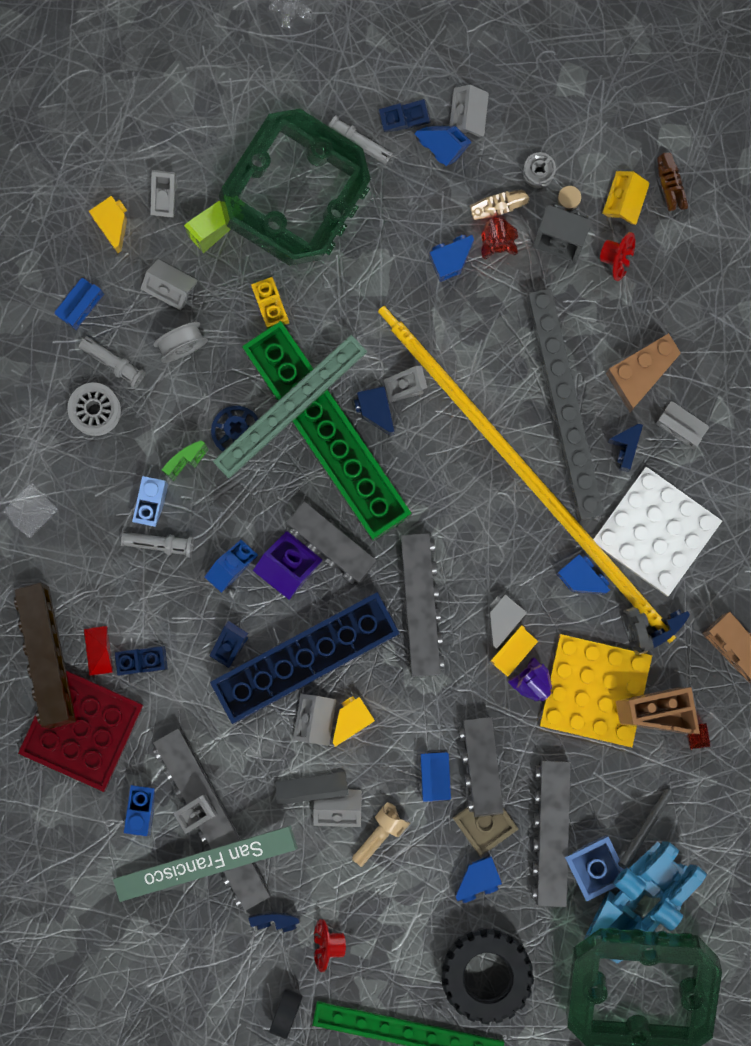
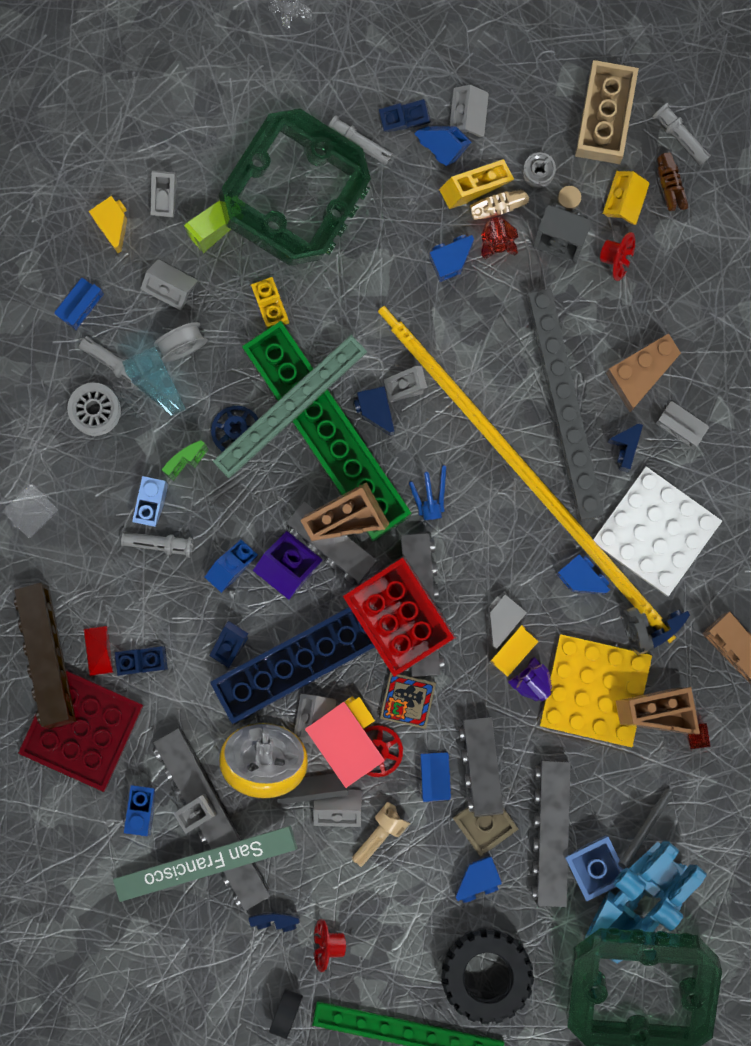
none -> clear light blue slope [122,346,186,415]
none -> flat silver wheel [219,723,308,798]
none -> medium nougat wedge [300,483,389,541]
none -> coral tile [305,702,385,788]
none -> red slope [343,558,456,677]
none -> red wheel [364,726,403,777]
none -> tile [380,673,436,729]
none -> blue plant [409,465,446,521]
none -> yellow slope [439,159,514,209]
none -> tan brick [575,60,639,164]
none -> light grey pin [652,103,711,166]

